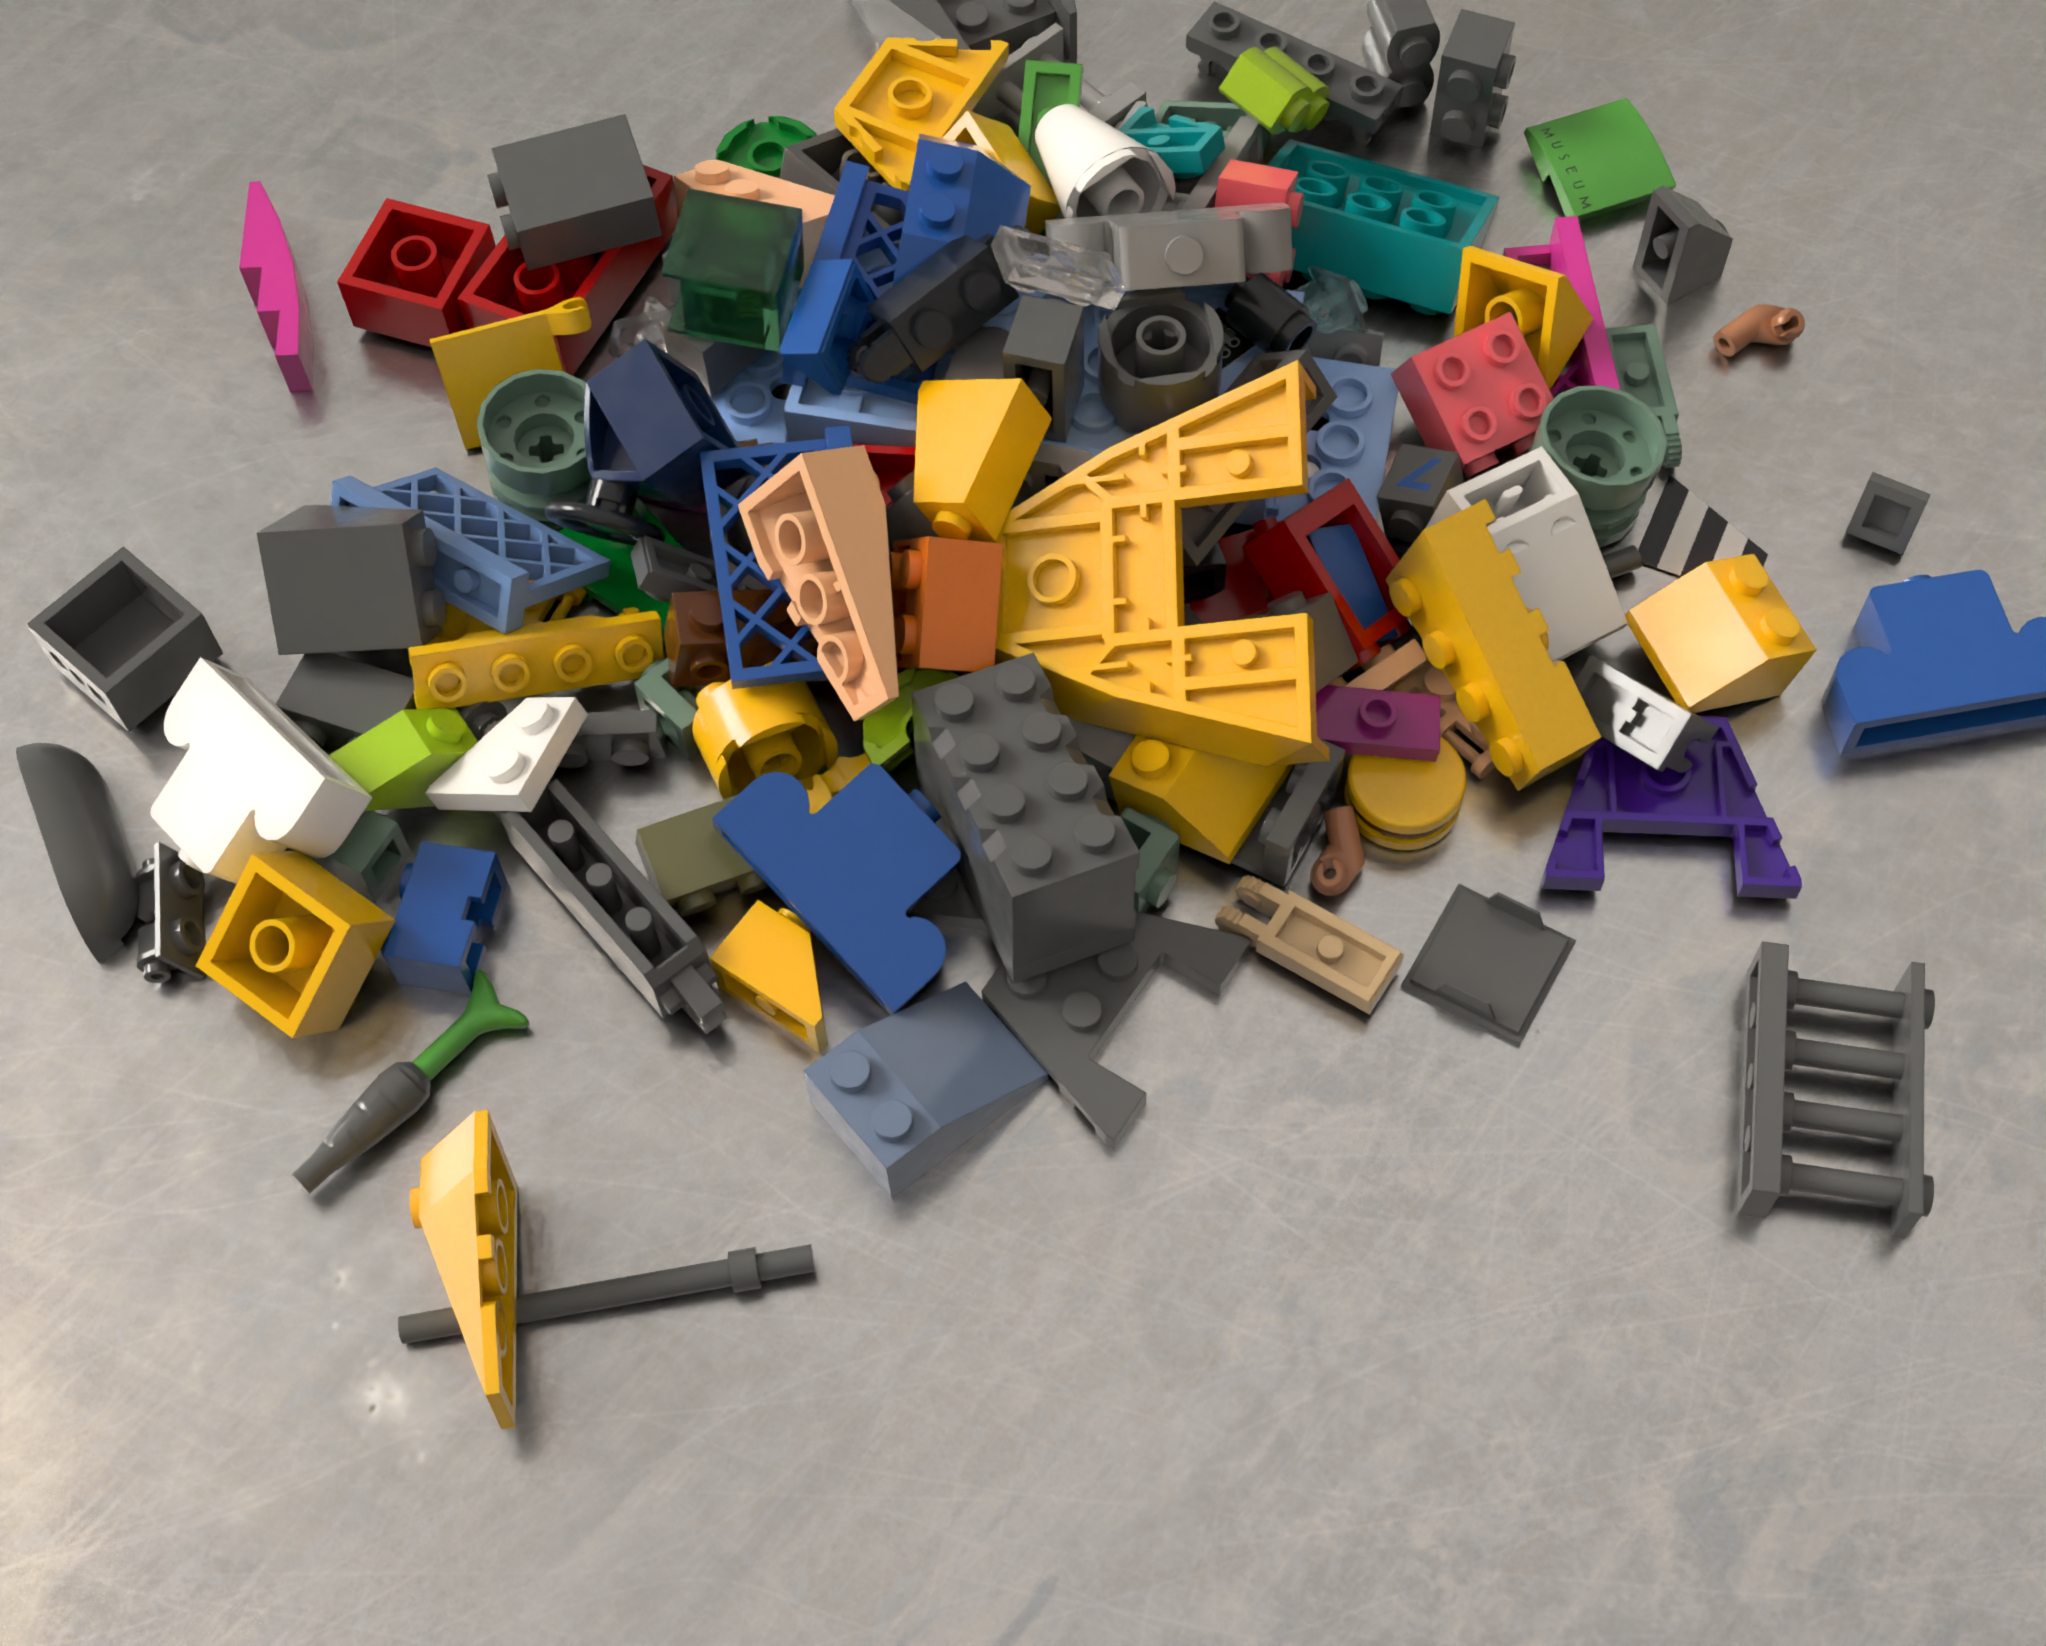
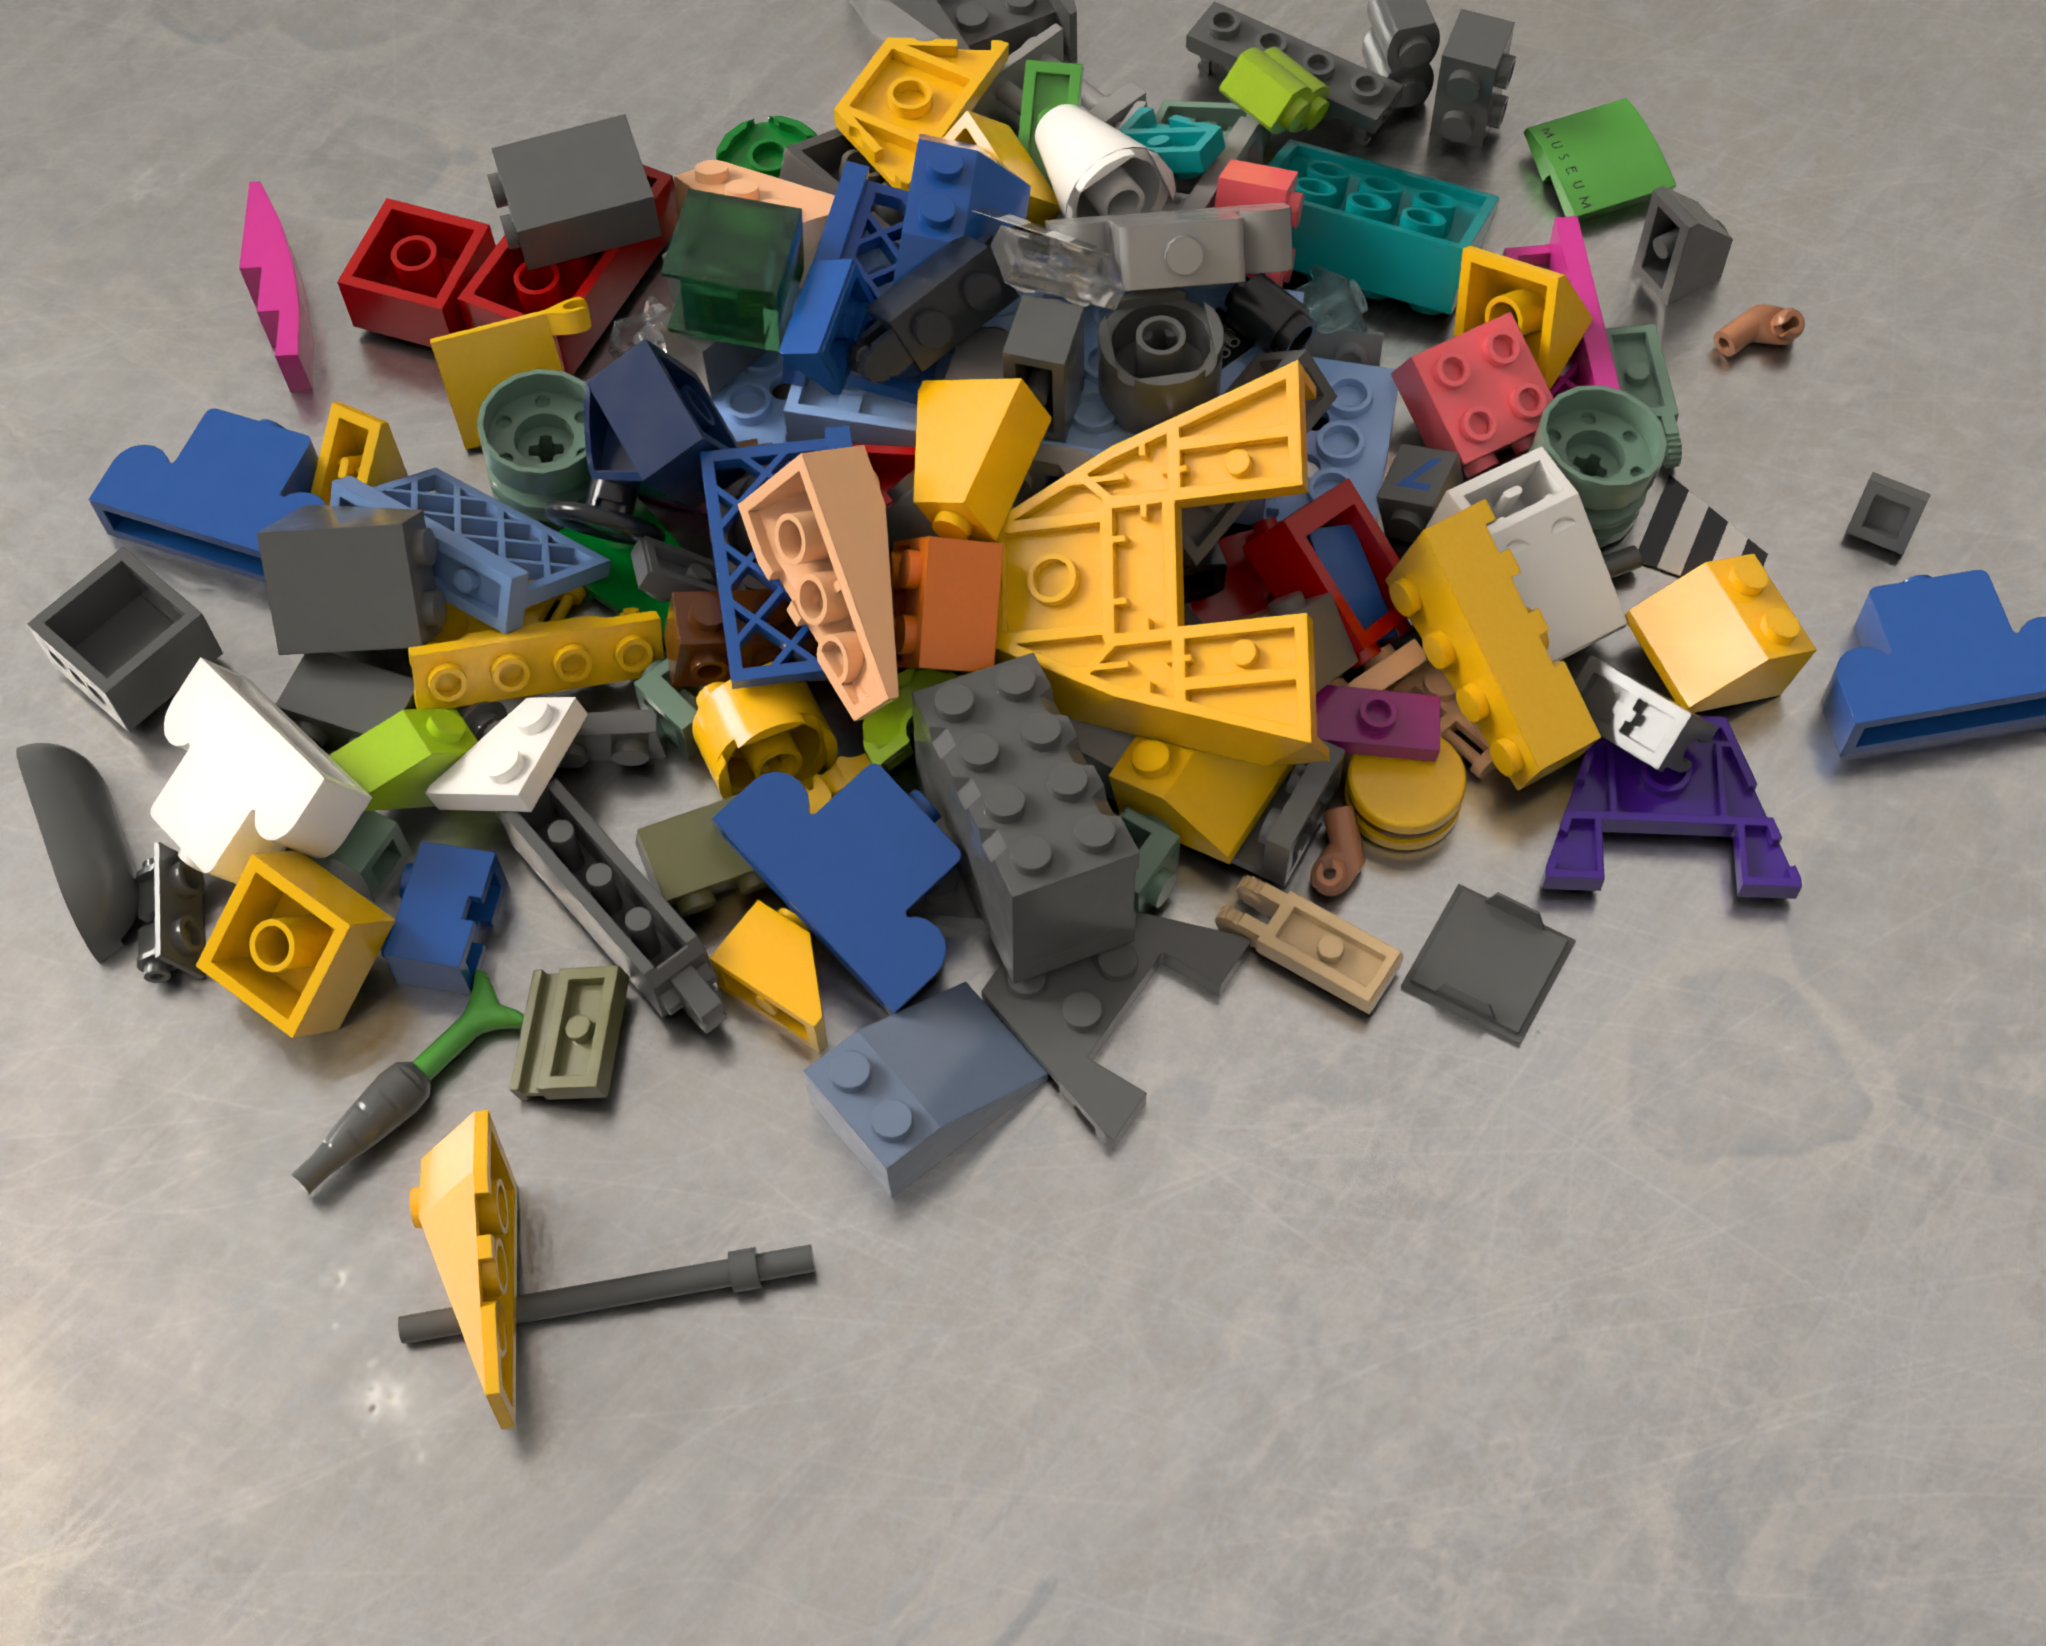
dark grey fence [1738,941,1935,1239] -> none
none -> blue brick [88,408,326,583]
none -> yellow slope [310,401,407,505]
none -> olive plate [509,965,630,1101]
none -> sticker [972,206,1098,251]

